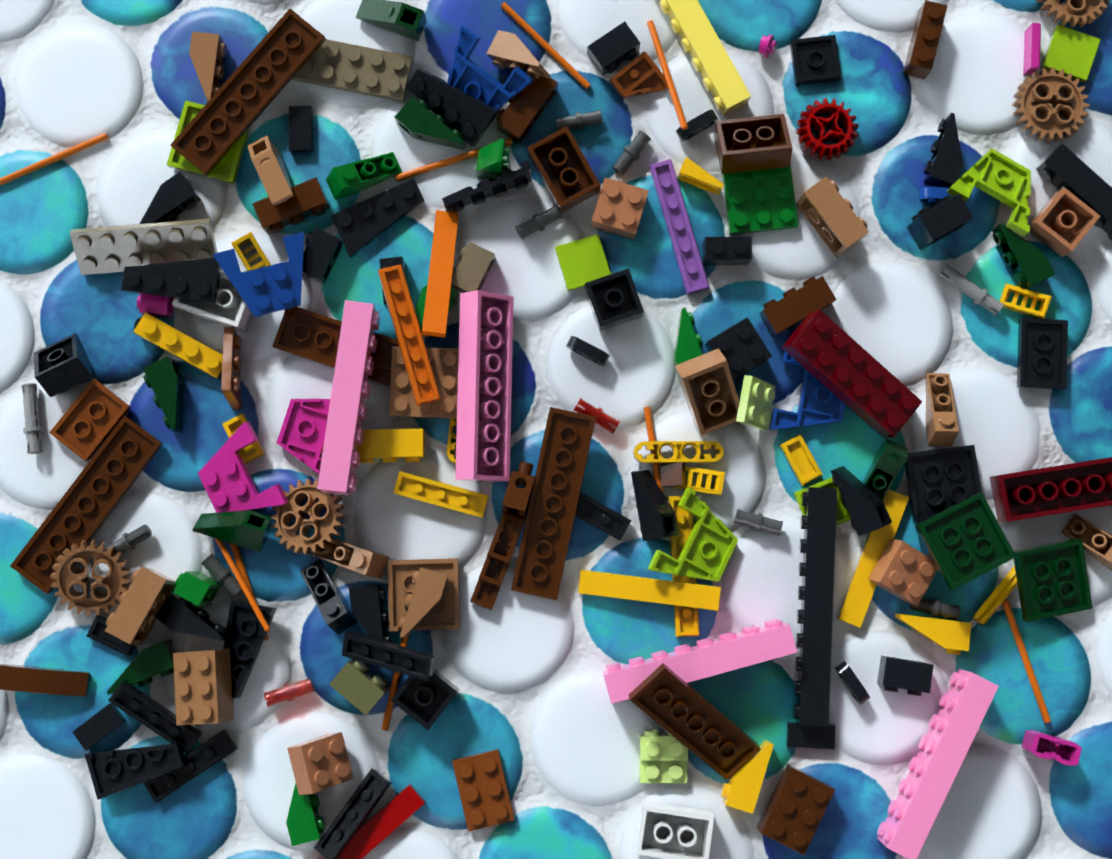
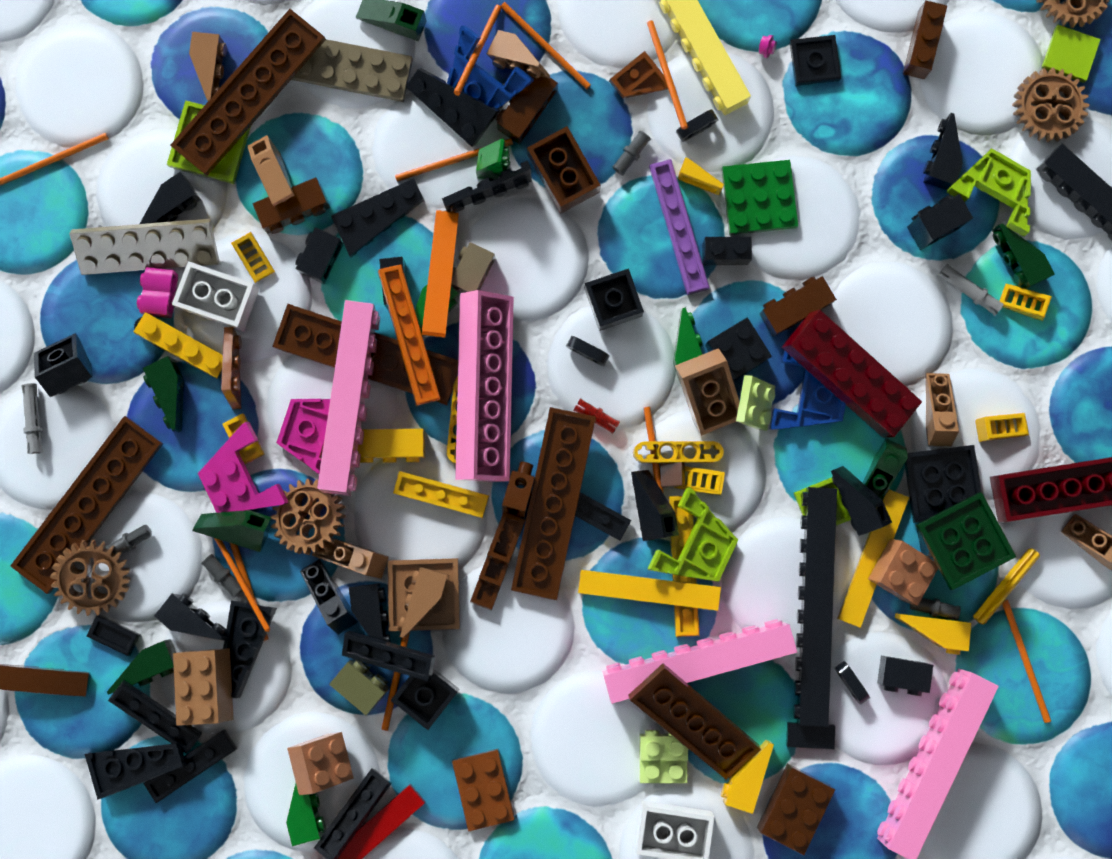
dark orange plate [49,378,132,461] -> none
black tile [72,703,126,751] -> none
medium nougat brick [105,566,176,645] -> none
black wing [121,257,222,304] -> none
green brick [173,571,221,606] -> none
blue wing [213,232,304,317] -> none
clear red pin [264,677,314,707] -> none
black tile [289,106,313,153] -> none
green slope [326,152,402,200] -> none
medium nougat plate [389,346,459,419] -> none
dark green slope [394,97,465,150] -> none
dark grey pin [515,205,562,240] -> none
lime tile [555,234,611,291] -> none
dark grey pin [556,110,603,131] -> none
black brick [587,21,640,76] -> none
nougat brick [591,177,649,240] -> none
reddish brown brick [715,114,792,174] -> none
dark grey pin [734,509,783,535] -> none
yellow tile [779,434,823,486] -> none
red gear [796,98,859,161] -> none
medium nougat brick [796,176,869,258] -> none
blue beam [919,187,954,204] -> none
dark green plate [1014,539,1093,622] -> none
black plate [1017,318,1068,390] -> none
dark pink brick [1021,730,1082,766] -> none
dark pink tile [1023,23,1041,75] -> none
nougat brick [1029,187,1100,257] -> none
none -> orange axle [454,5,502,96]
none -> yellow slope [975,413,1029,442]

